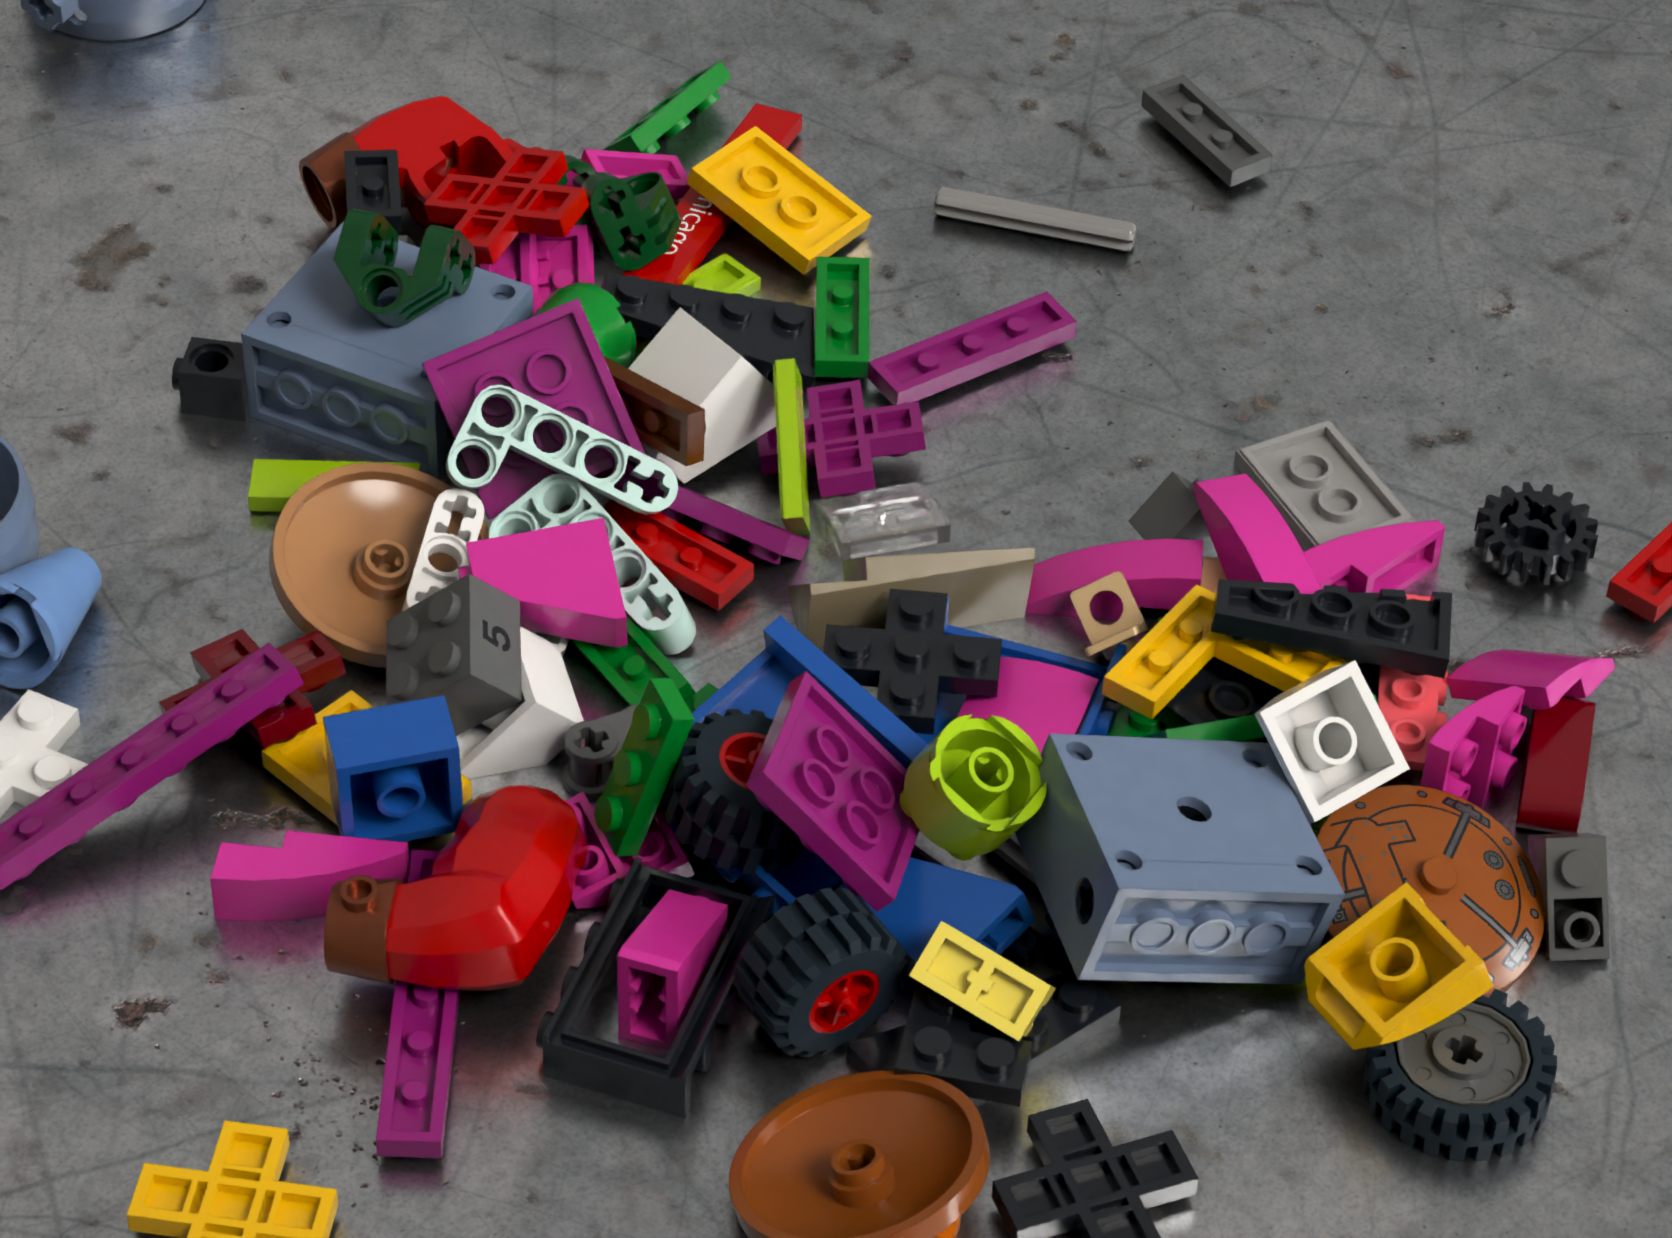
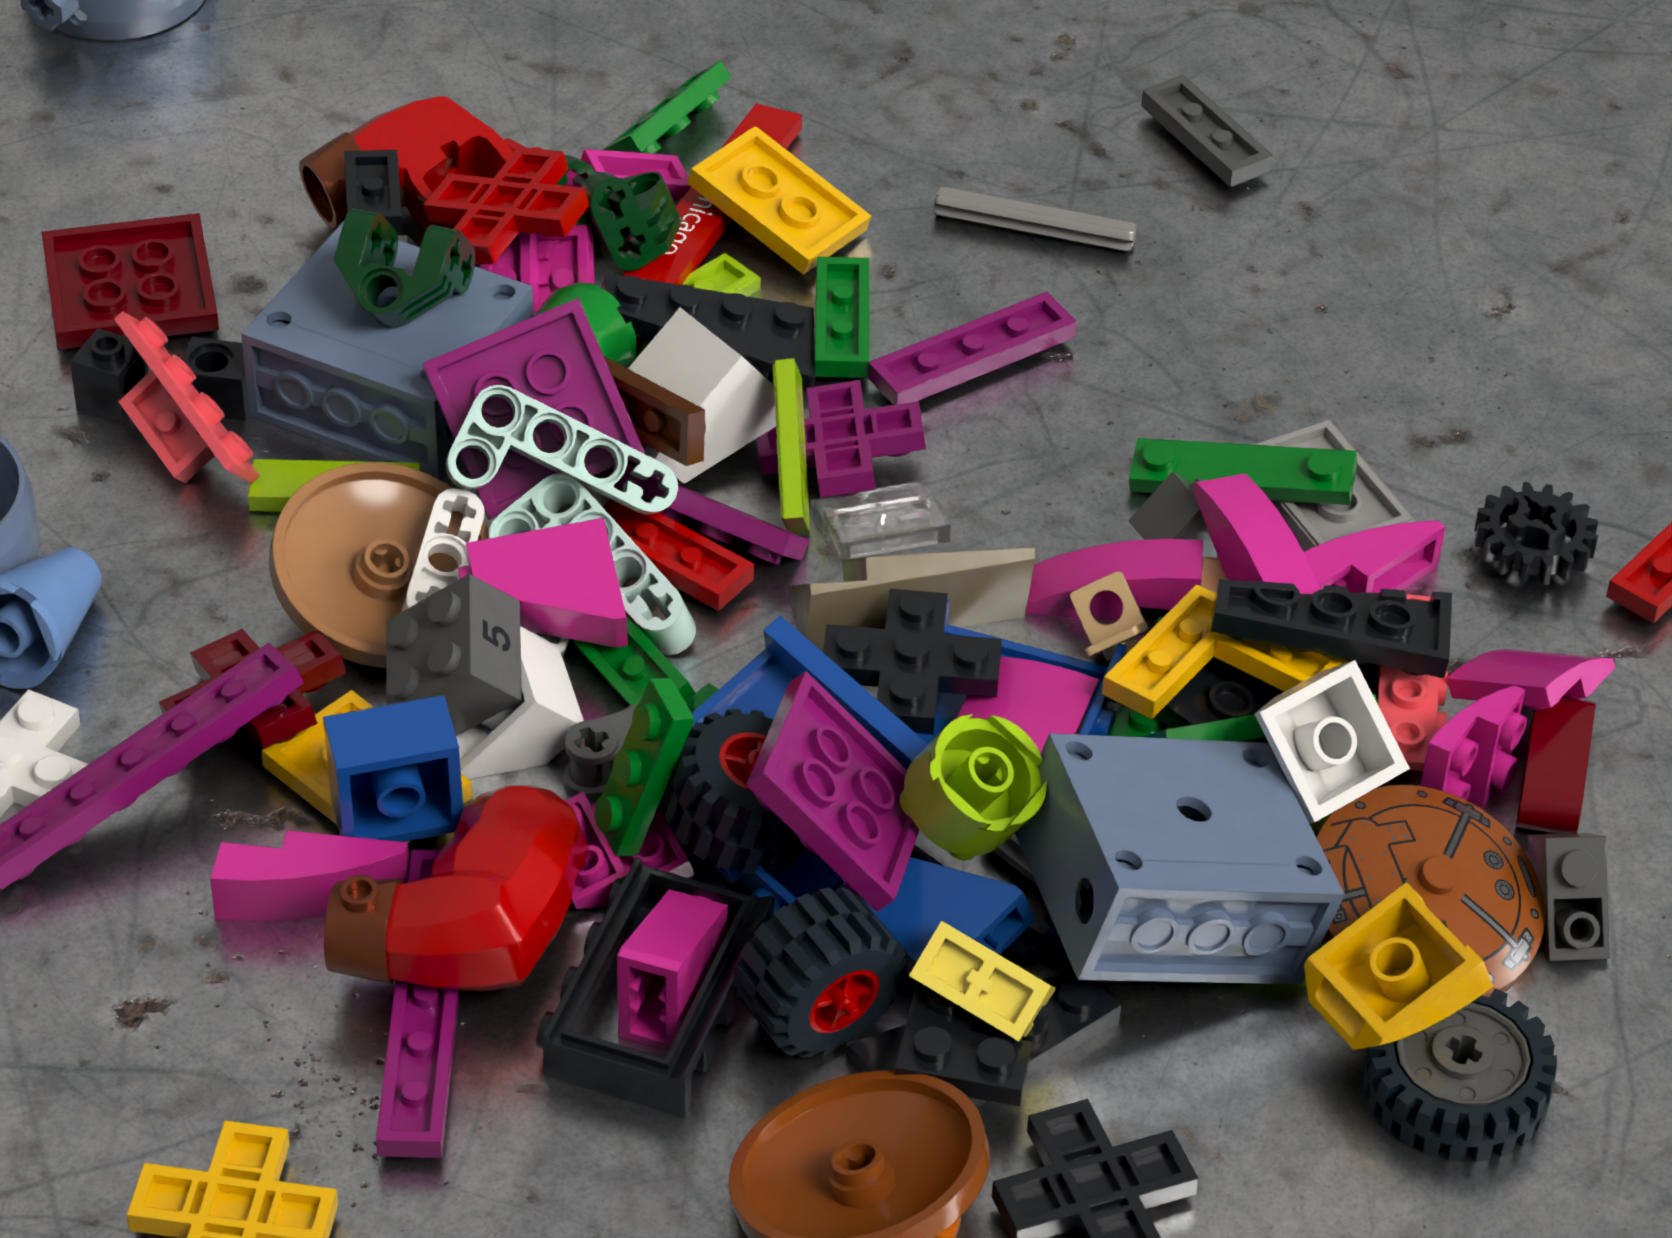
none -> dark red plate [41,213,219,350]
none -> black brick [70,328,149,425]
none -> coral bracket [114,311,260,484]
none -> green plate [1129,438,1357,505]

